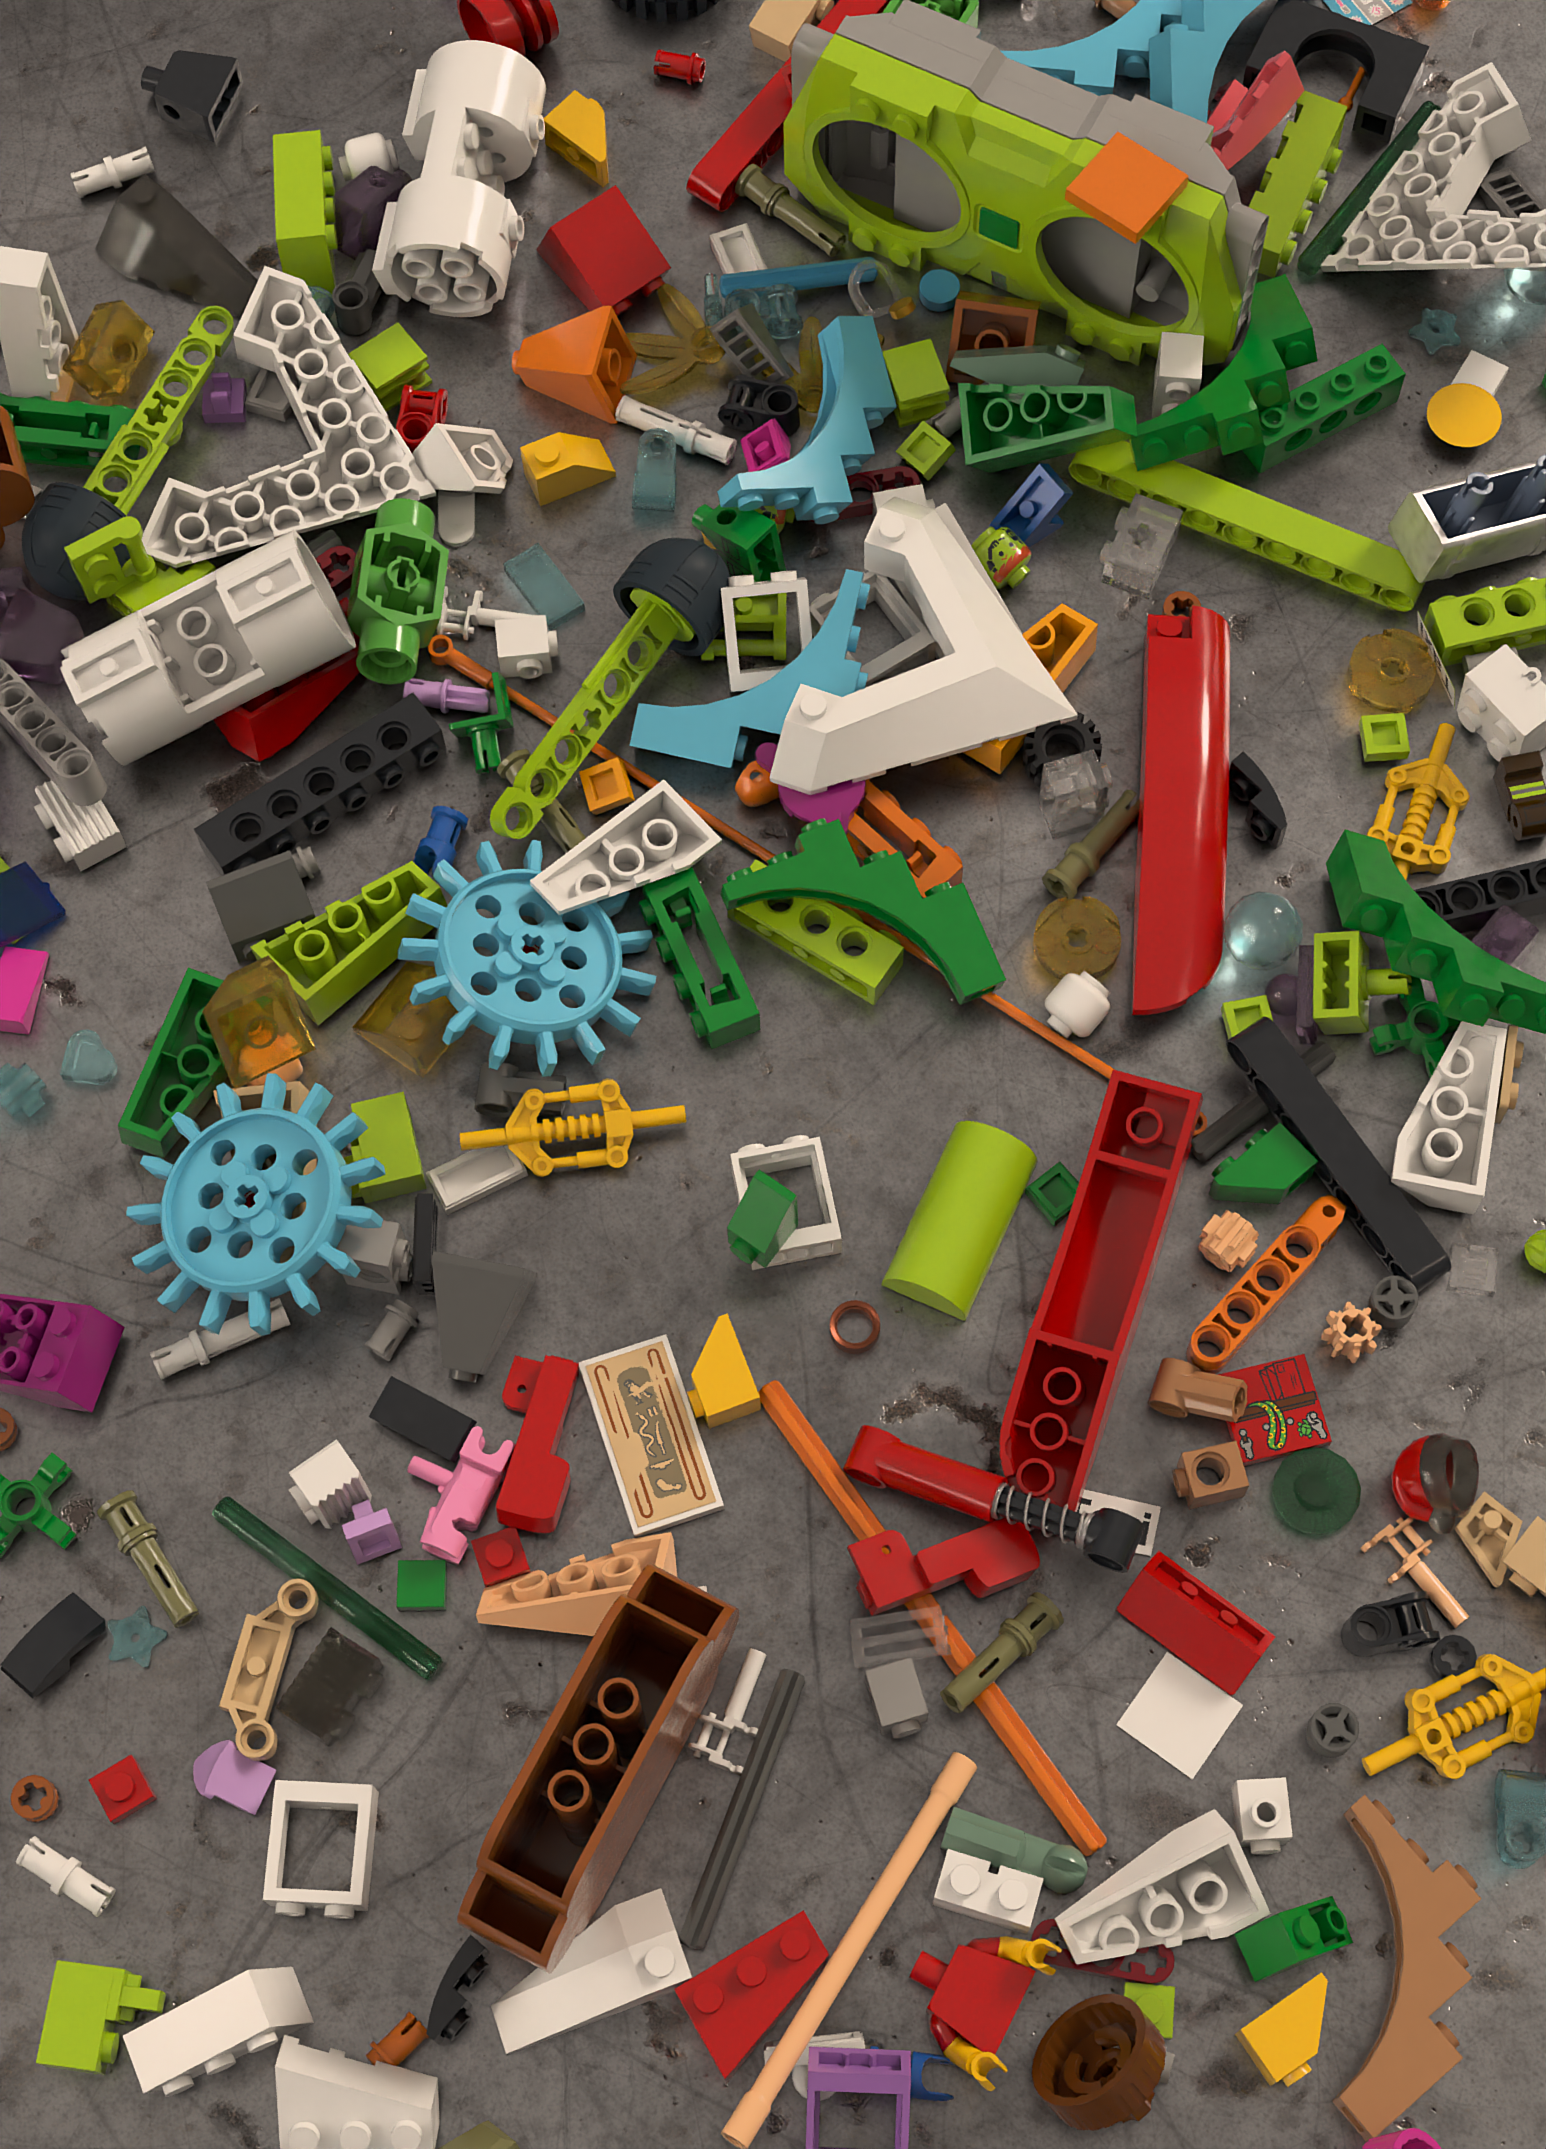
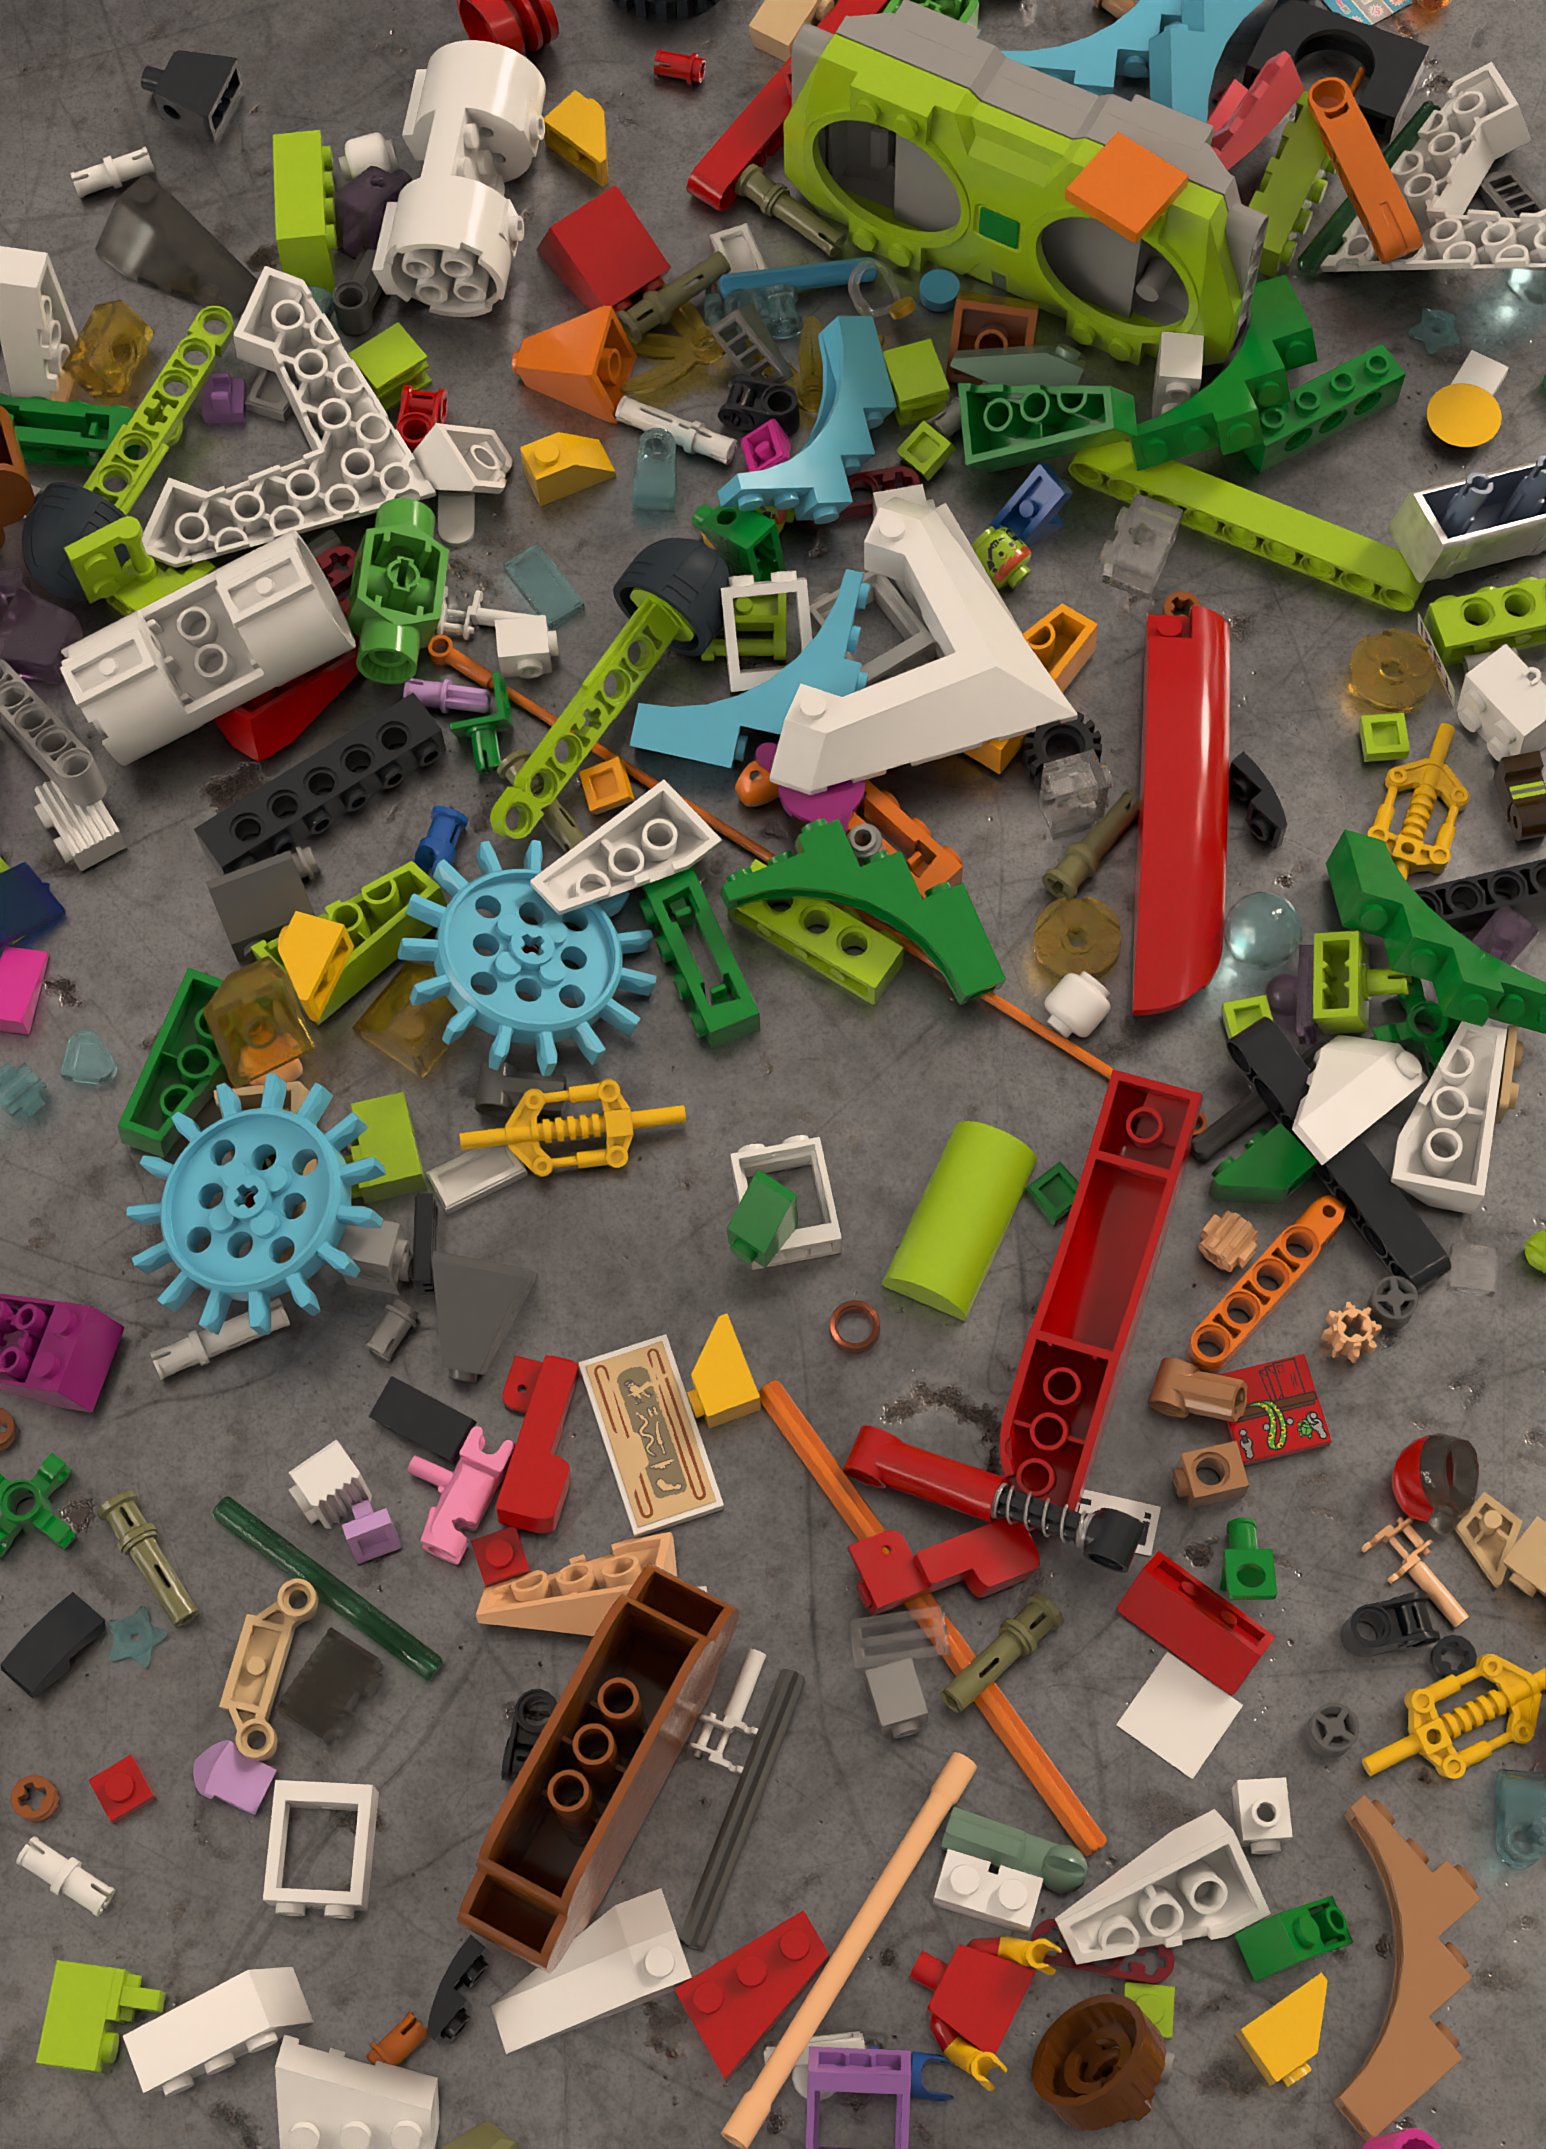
green tile [396,1560,447,1611] -> none
clear green wheel [1272,1447,1361,1535] -> none
none -> yellow slope [277,911,354,1022]
none -> black piece [501,1689,558,1781]
none -> olive pin [616,251,731,344]
none -> light grey pin [847,823,885,864]
none -> green bracket [1219,1517,1277,1600]
none -> white wedge [1292,1035,1428,1165]
none -> orange piece [1308,77,1423,265]

